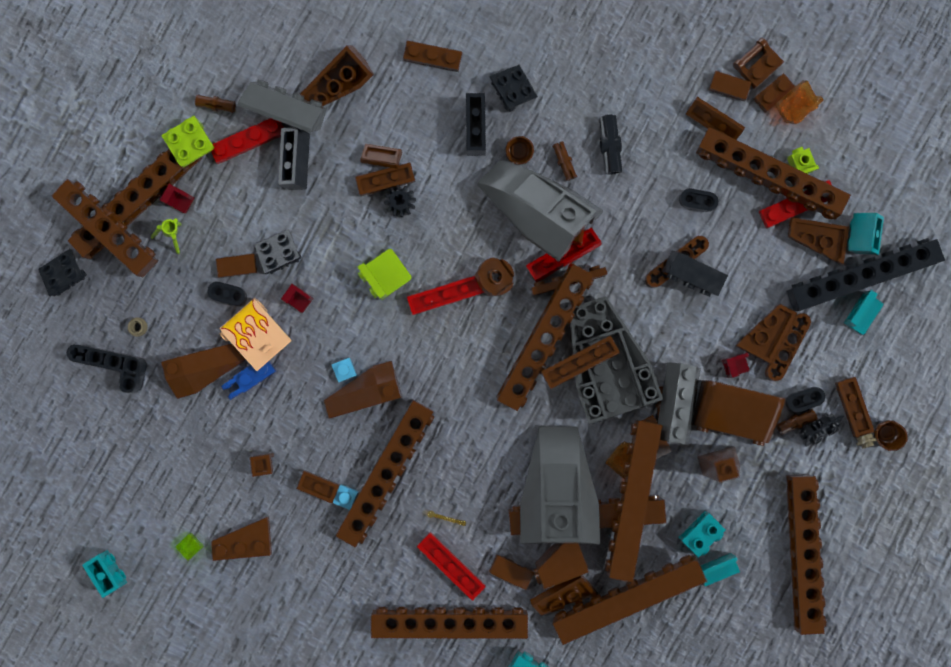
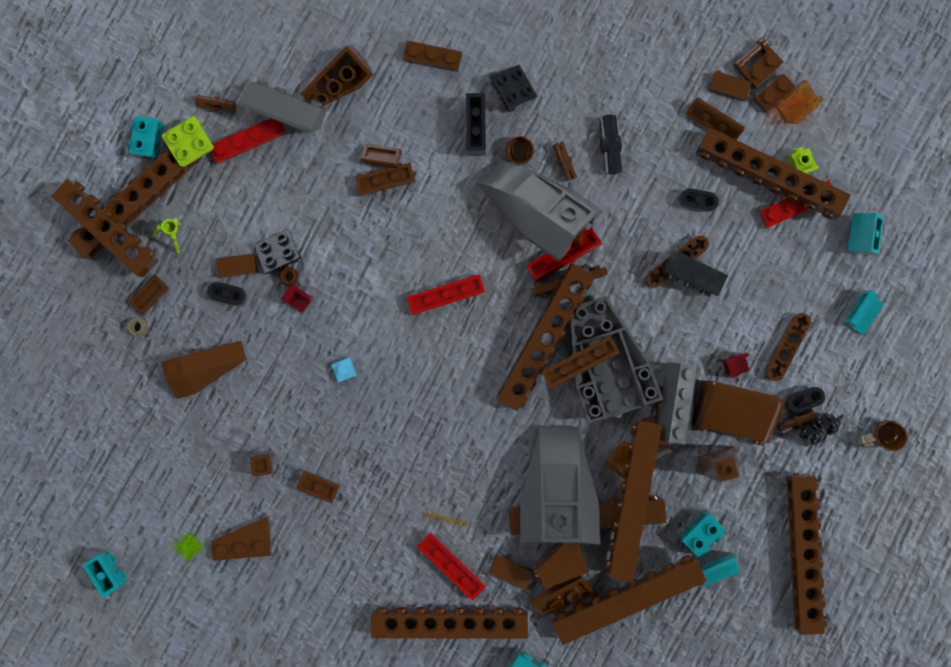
black hinge [38,249,87,297] -> none
black beam [66,345,147,393] -> none
dark red panel [160,184,195,214] -> none
light nougat door [219,298,292,371] -> none
blue hinge [221,361,276,400] -> none
black brick [278,127,310,190] -> none
reddish brown wedge [324,361,402,419] -> none
medium azure plate [333,484,359,510] -> none
reddish brown brick [336,400,435,548] -> none
lime bracket [358,249,412,300] -> none
black gear [384,185,416,218] -> none
reddish brown plate [475,258,514,297] -> none
reddish brown wing [735,304,797,364] -> none
black brick [786,238,945,312] -> none
reddish brown wing [787,218,849,265] -> none
reddish brown plate [835,377,875,438] -> none
none -> teal brick [128,116,164,160]
none -> reddish brown tile [128,275,170,316]
none -> reddish brown plate [279,267,299,286]

